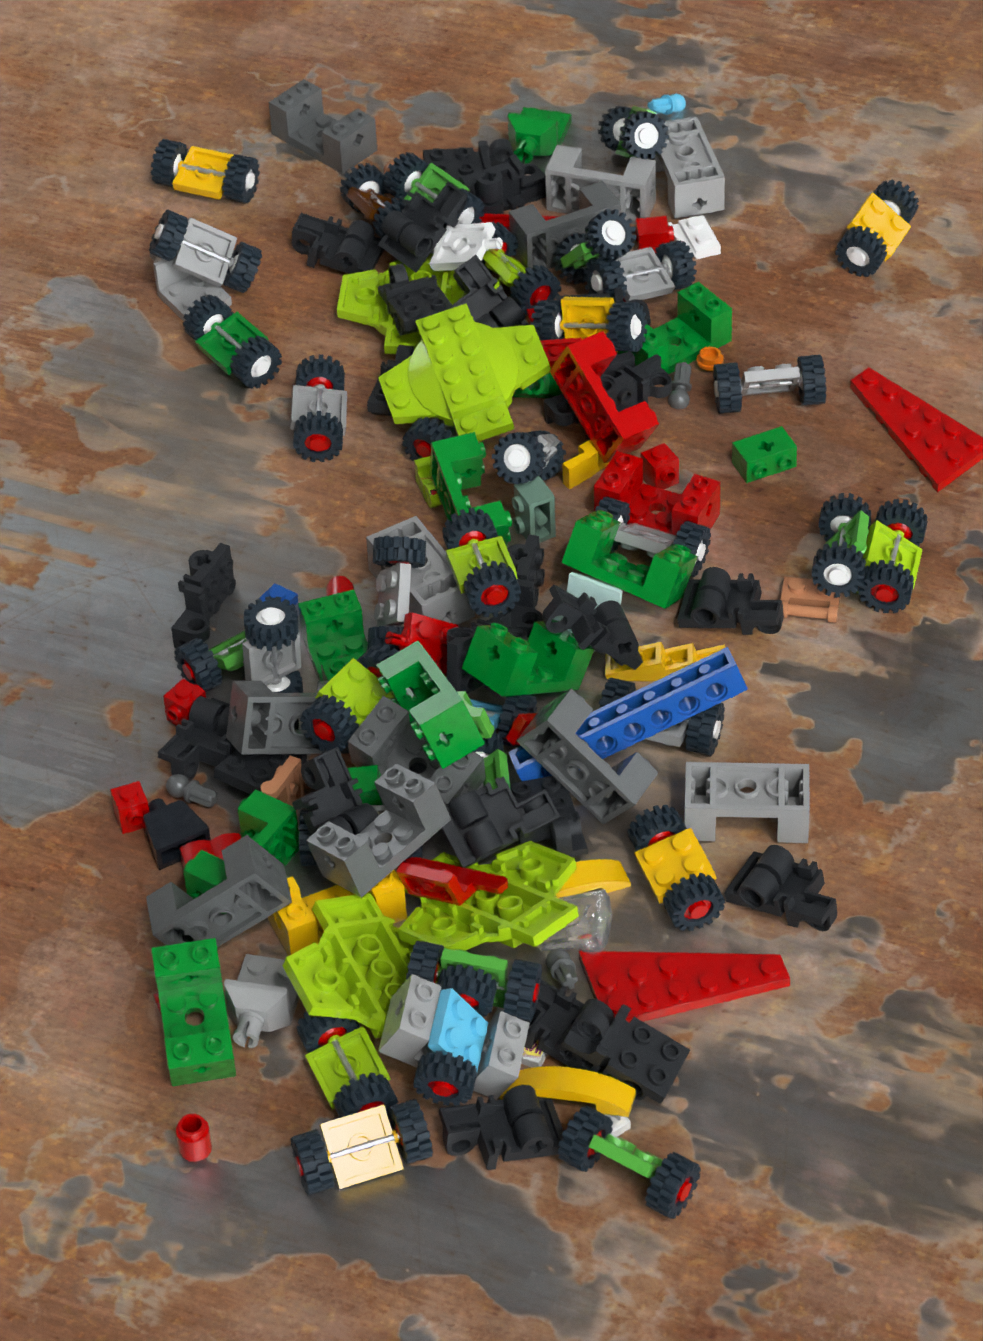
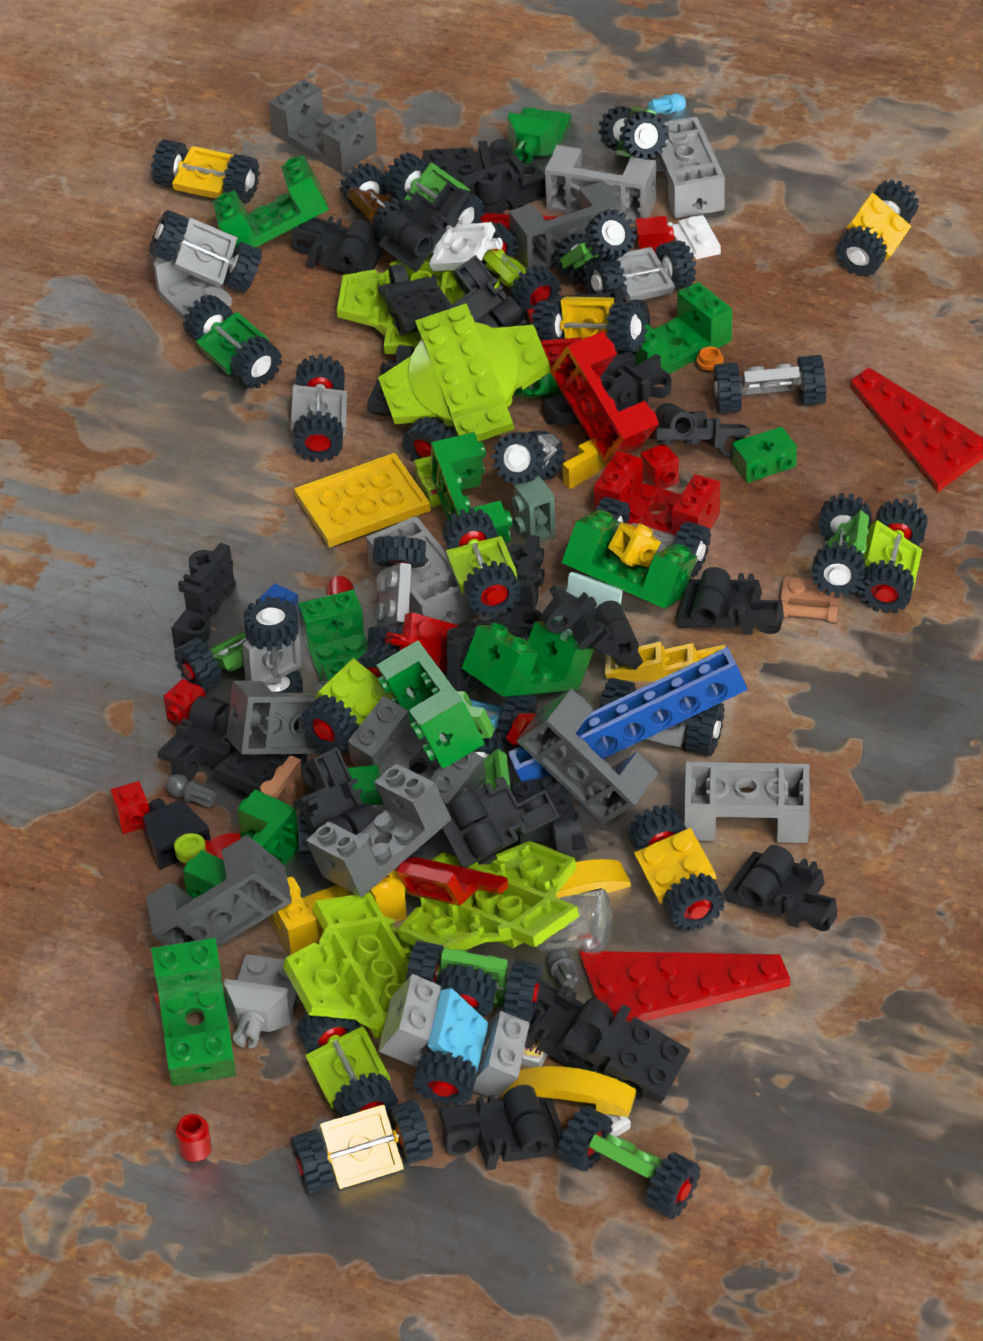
dark grey axle [668,362,692,409] -> none
none -> lime tile [174,833,206,863]
none -> green plate [212,154,329,250]
none -> yellow plate [294,453,431,548]
none -> yellow brick [608,522,661,567]
none -> black plate [649,403,750,457]

